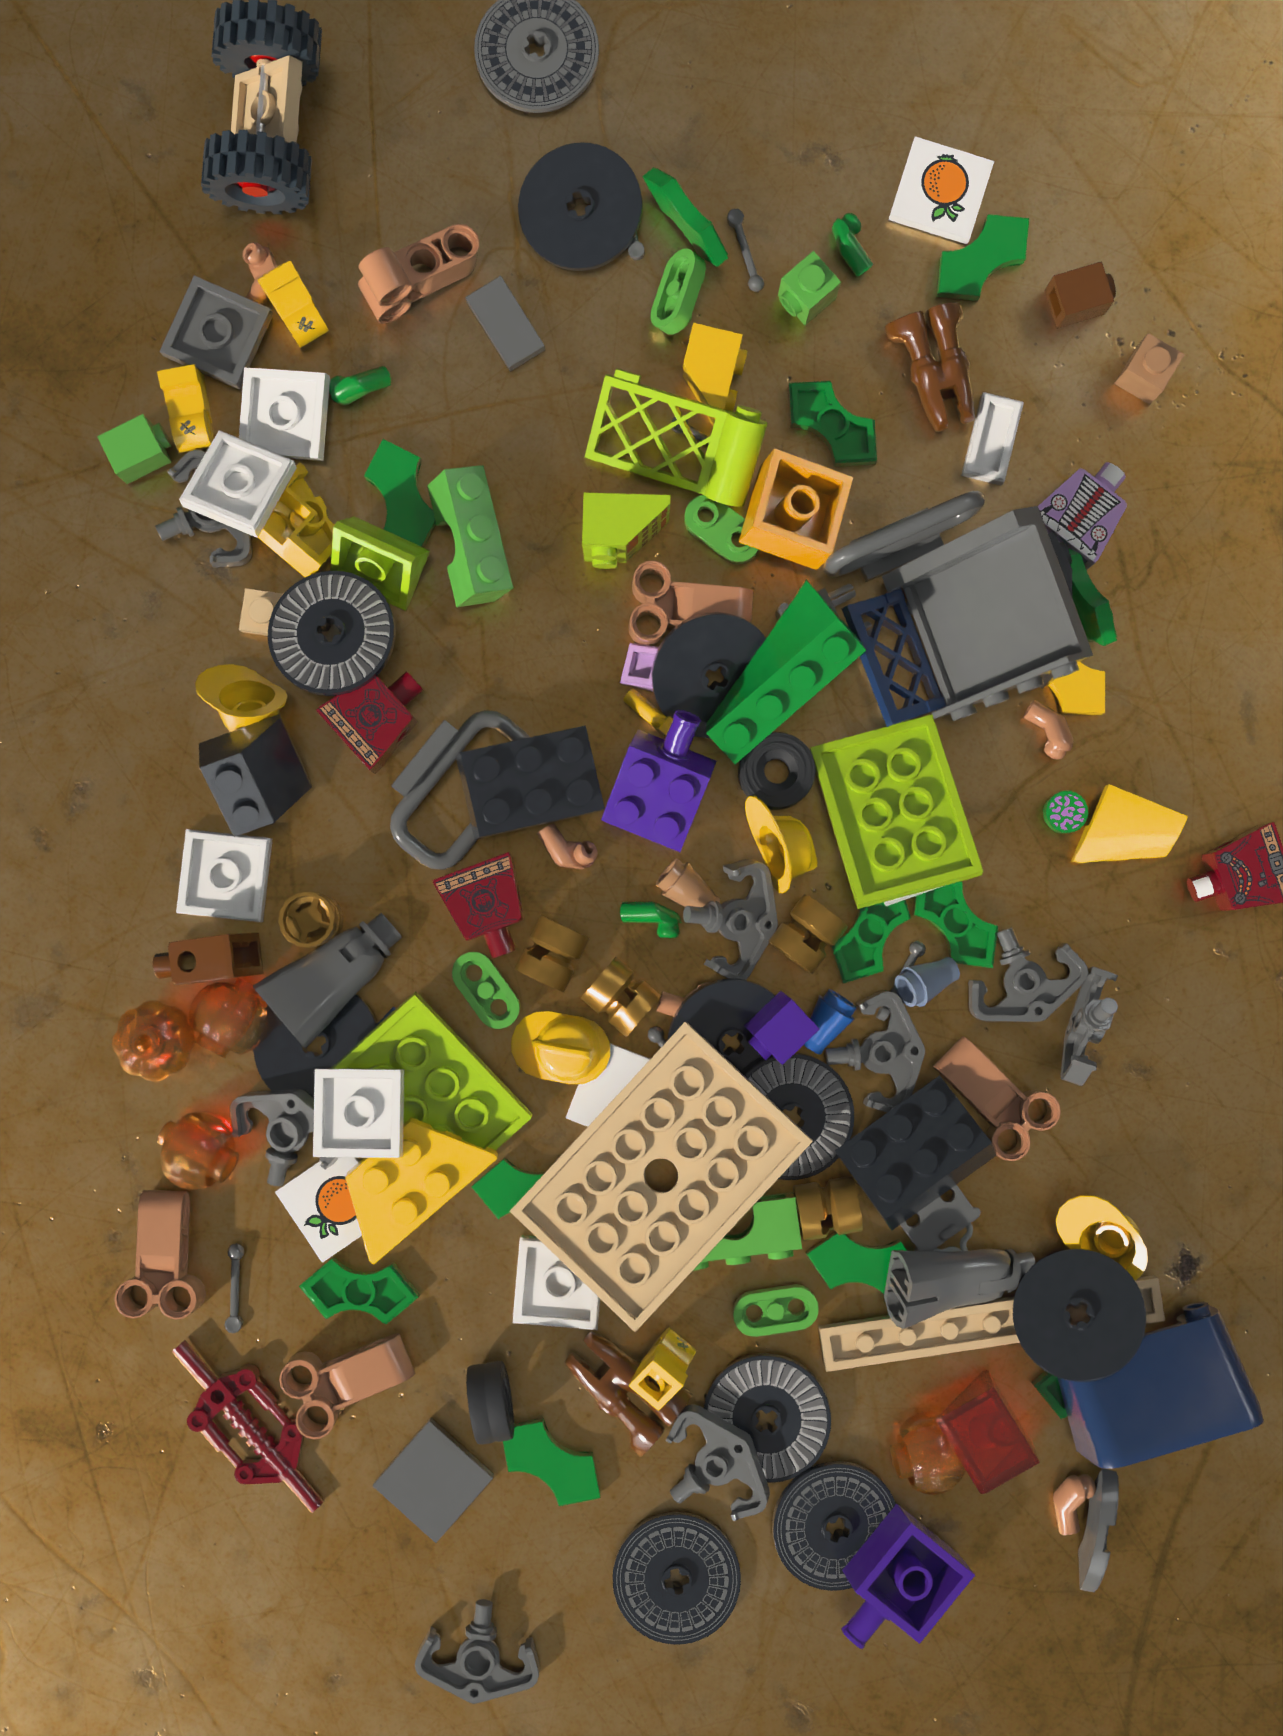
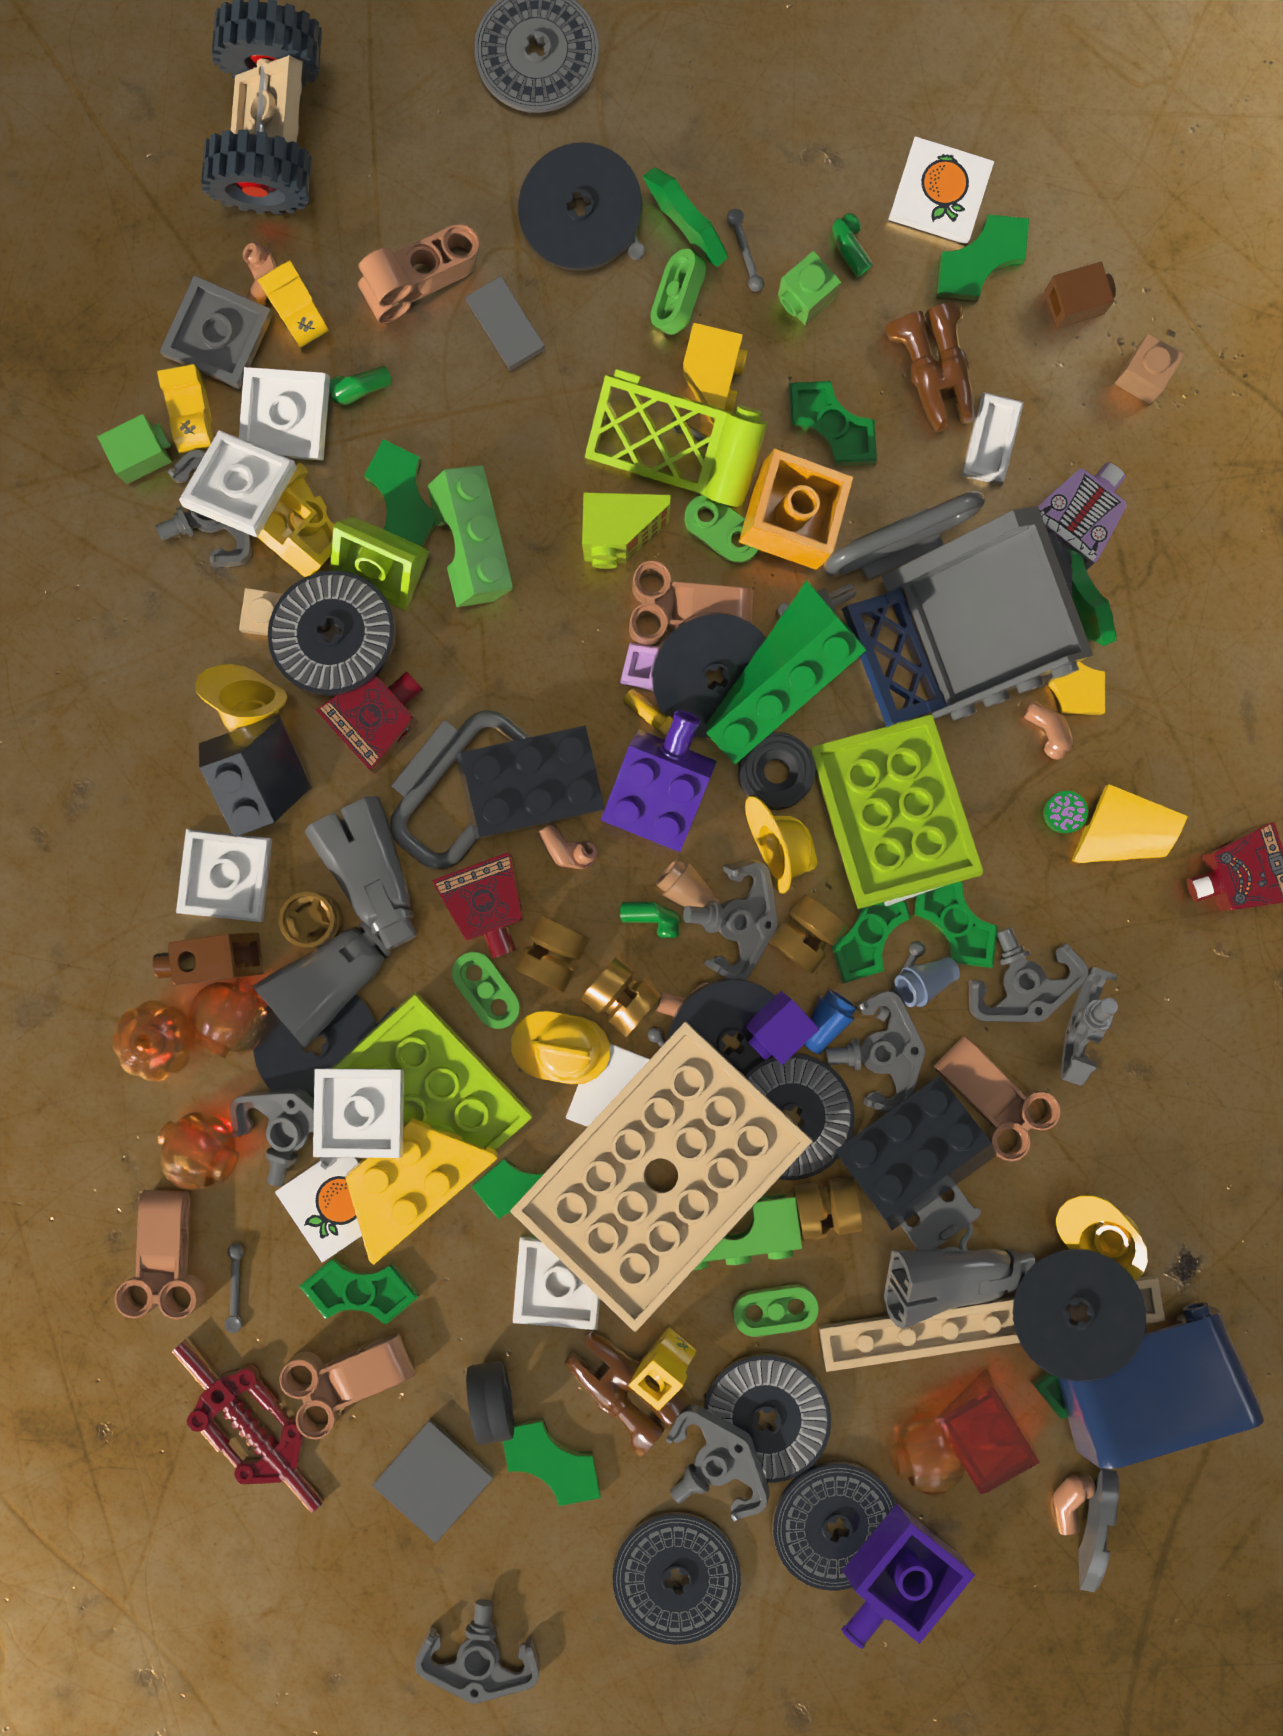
green tile [806,1231,907,1294] -> none
none -> dark grey piece [305,796,417,950]

